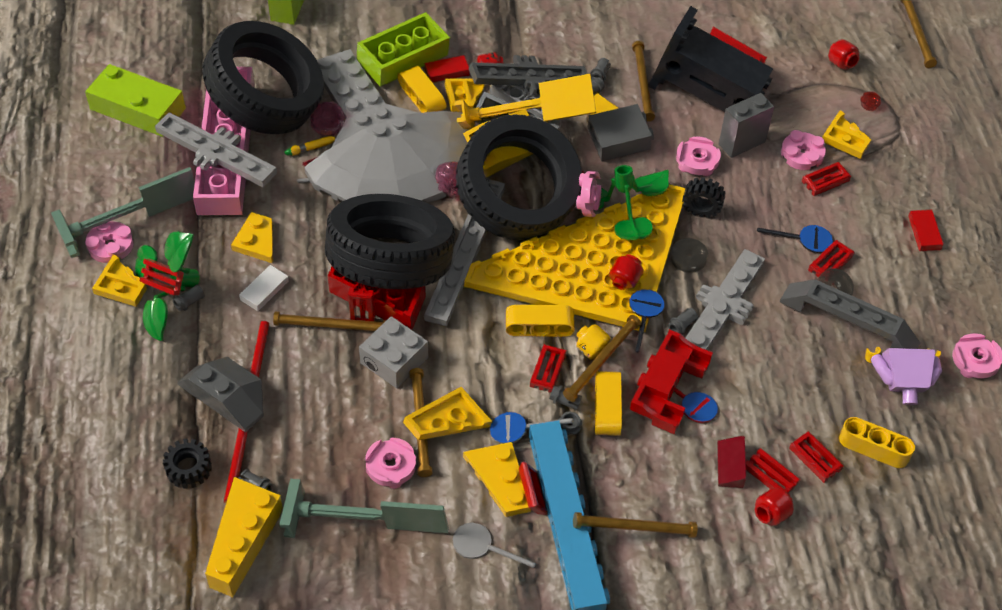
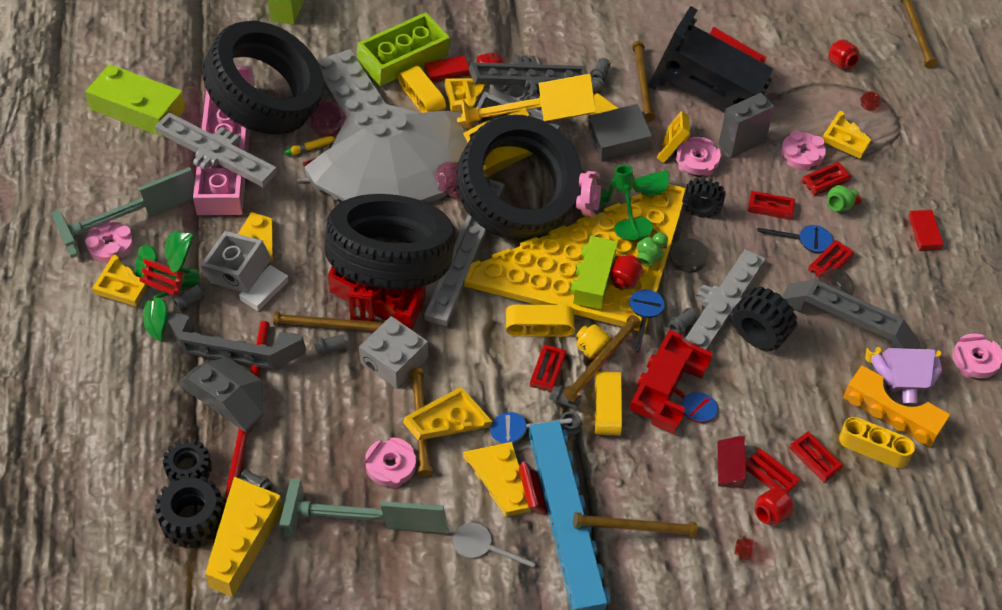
none -> black tyre [155,475,225,548]
none -> dark grey slope [167,312,307,369]
none -> light grey brick [200,231,272,293]
none -> dark grey pin [314,334,346,356]
none -> lime brick [570,236,618,310]
none -> bright green animal [637,232,668,267]
none -> yellow wing [657,111,690,163]
none -> black tyre [730,287,797,351]
none -> clear red plate [734,535,754,561]
none -> red tile [747,190,795,220]
none -> bright green animal [827,185,861,212]
none -> light orange arch [843,365,950,448]

